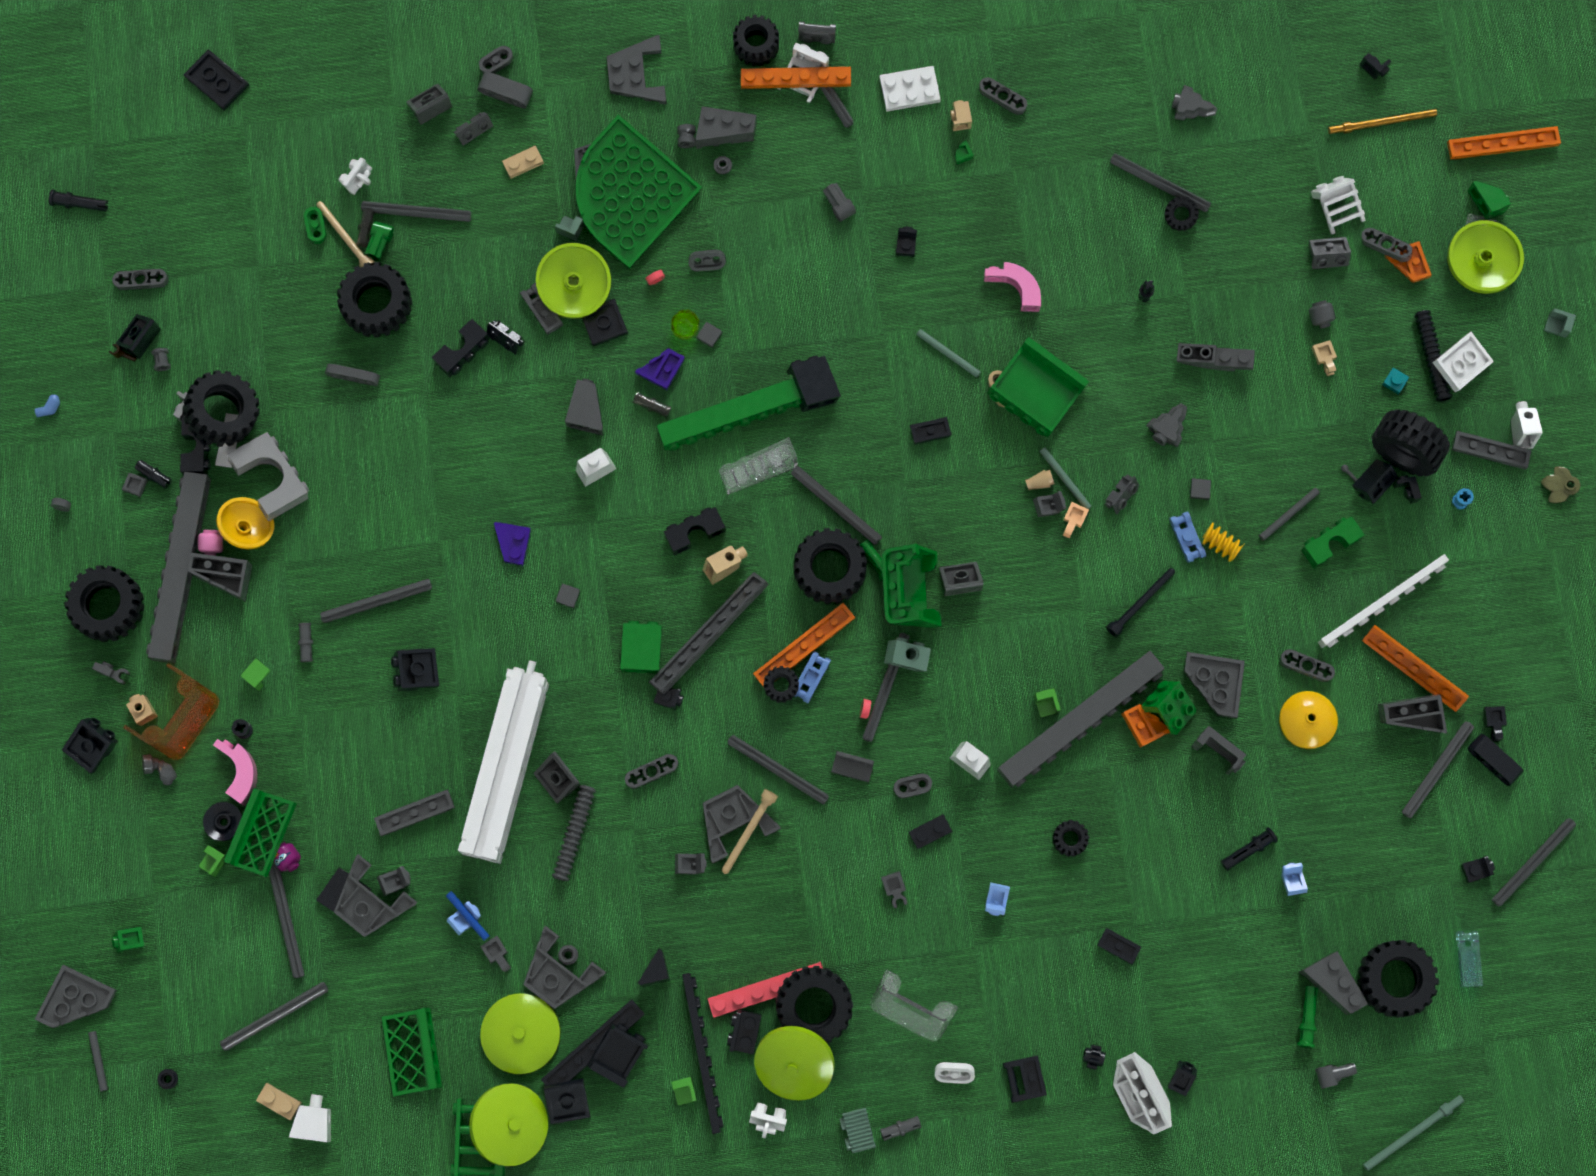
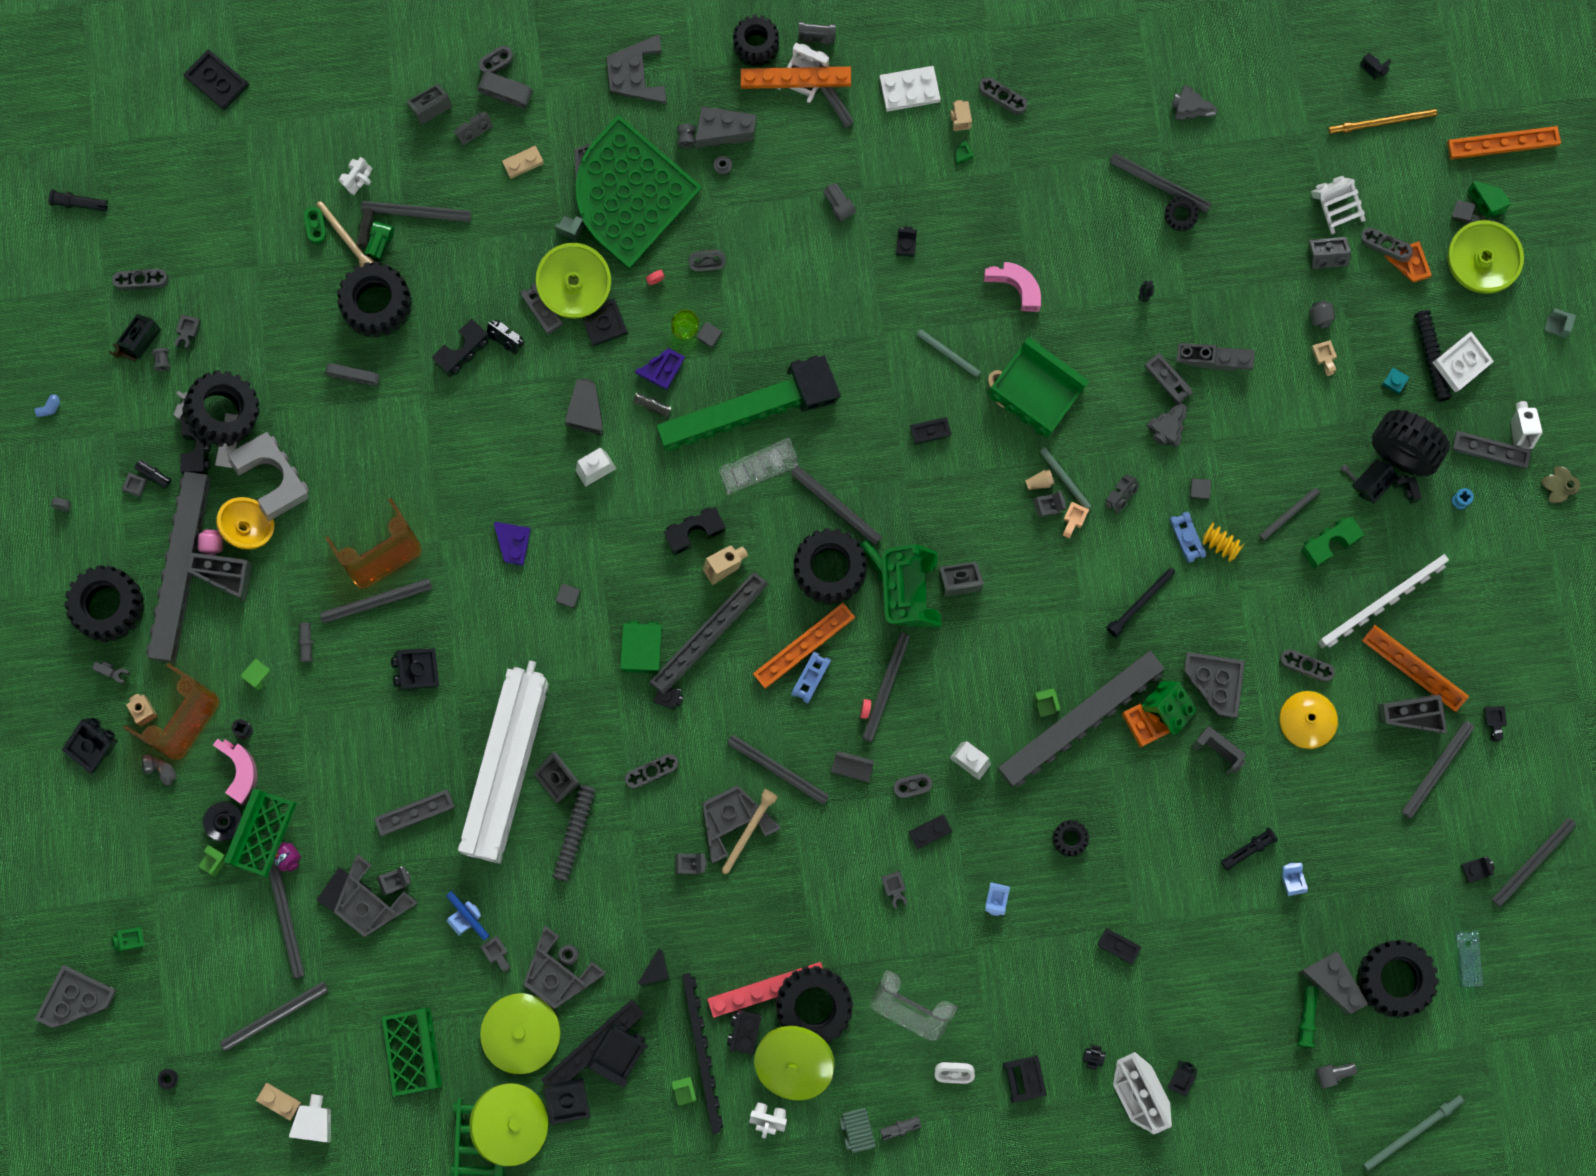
dark grey bar [88,1031,108,1092] -> none
black tyre [764,666,799,703] -> none
sand green brick [884,637,931,672] -> none
black beam [1467,734,1524,786] -> none
none -> dark grey plate [175,314,201,350]
none -> clear orange windscreen [325,498,422,588]
none -> dark grey plate [1144,353,1193,405]
none -> dark grey tile [1452,200,1476,223]

